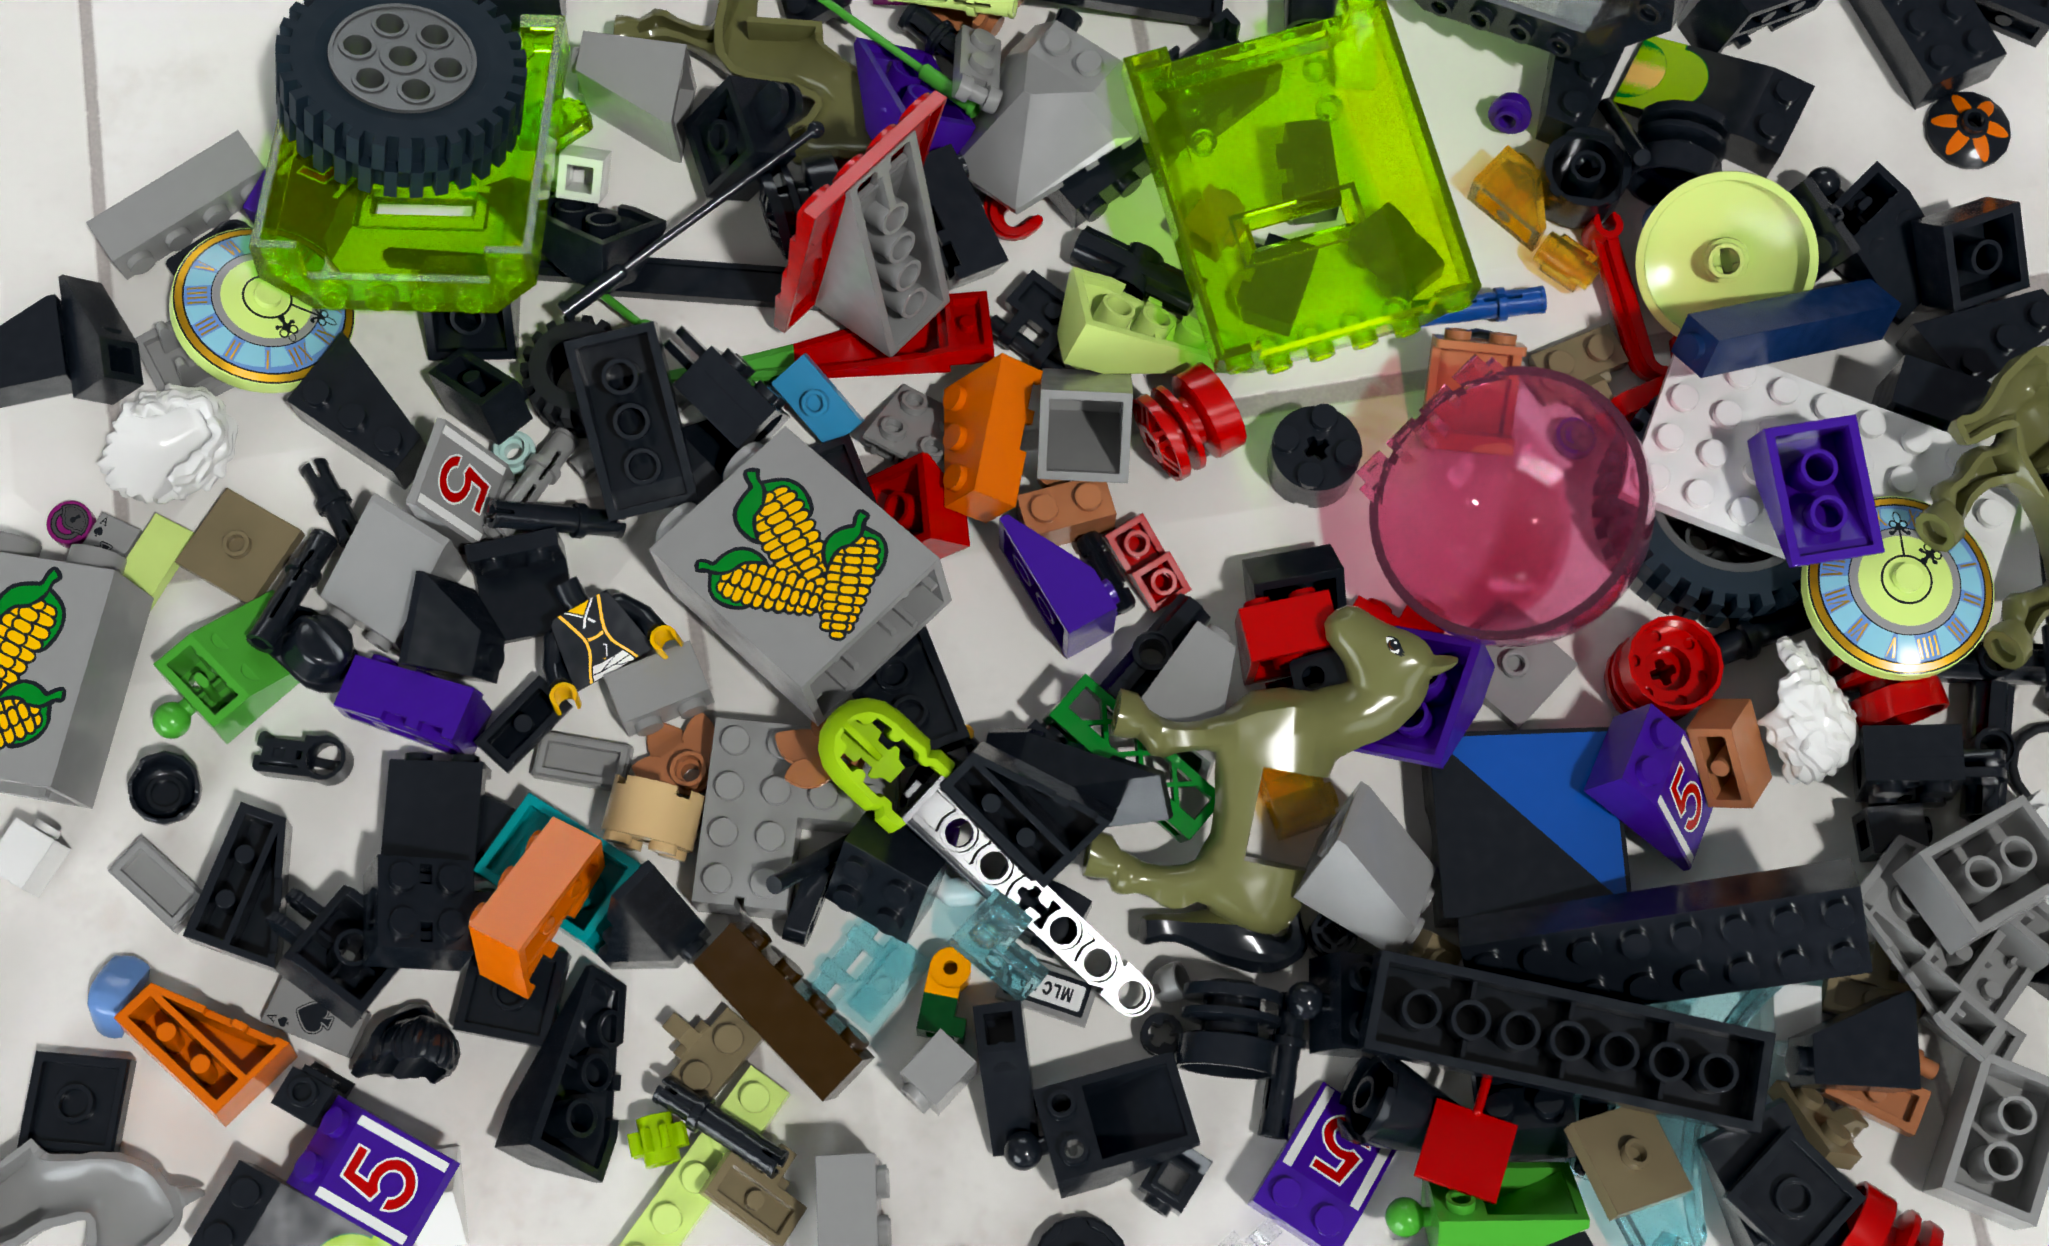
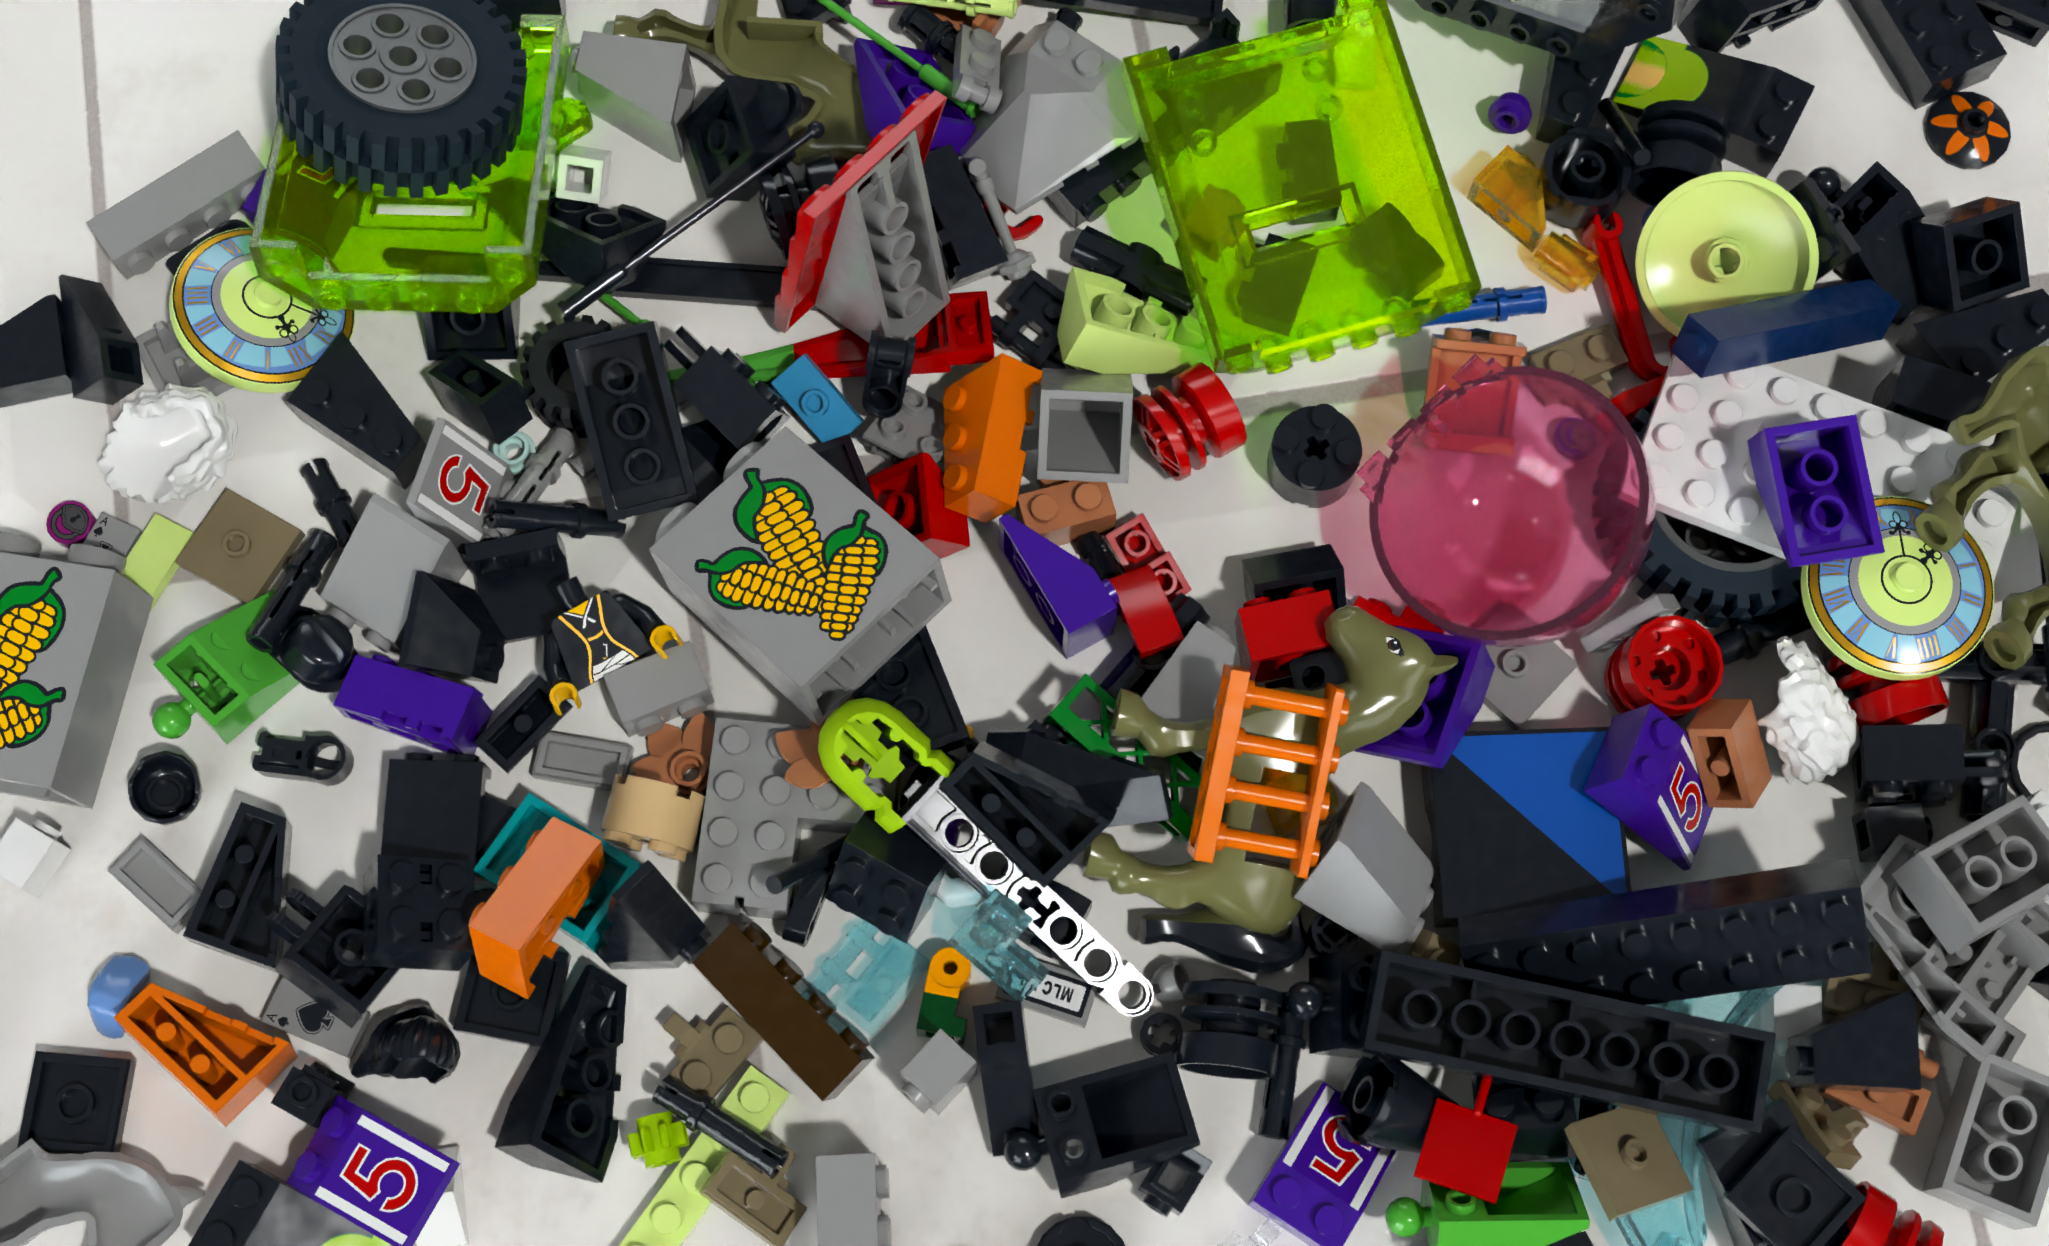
none -> black piece [862,330,917,418]
none -> light grey piece [968,156,1036,280]
none -> red slope [1108,565,1184,659]
none -> orange fence [1187,663,1349,879]
none -> light grey tile [1580,593,1681,653]

